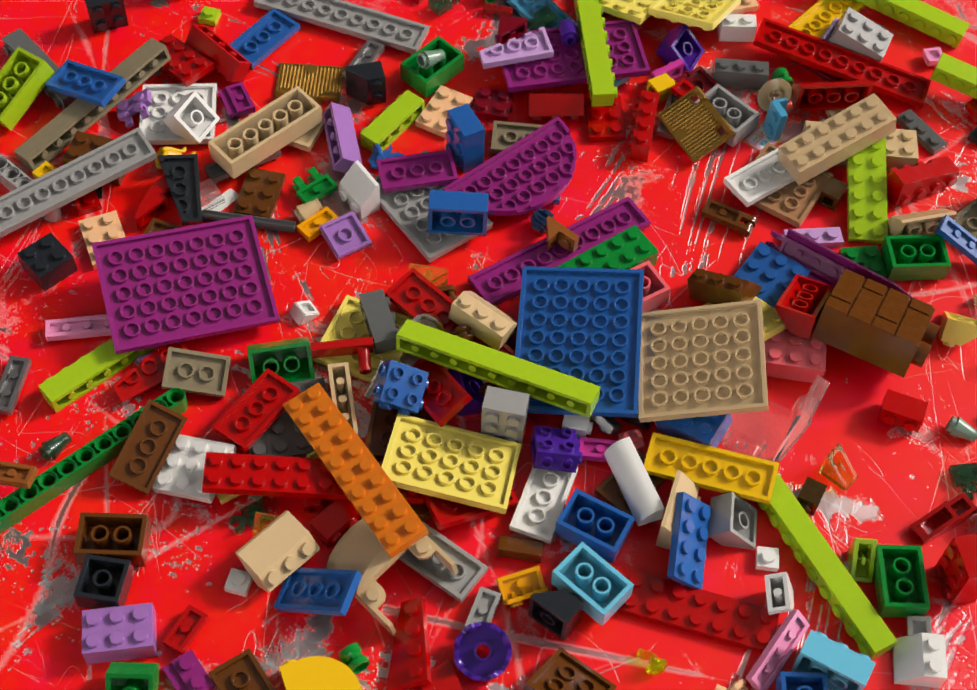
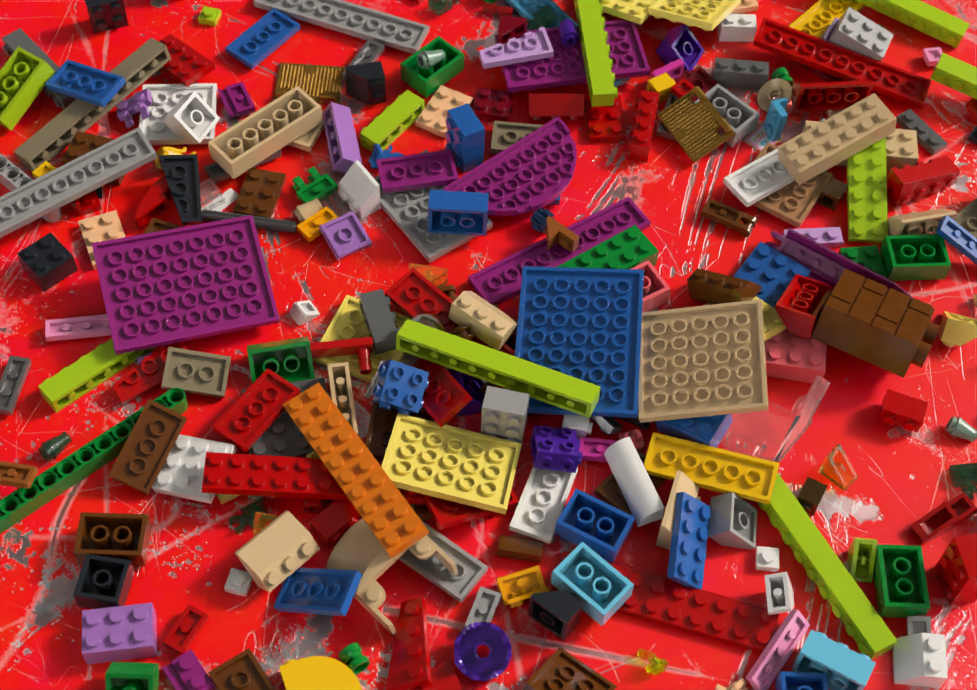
red brick [185,24,251,83] -> none

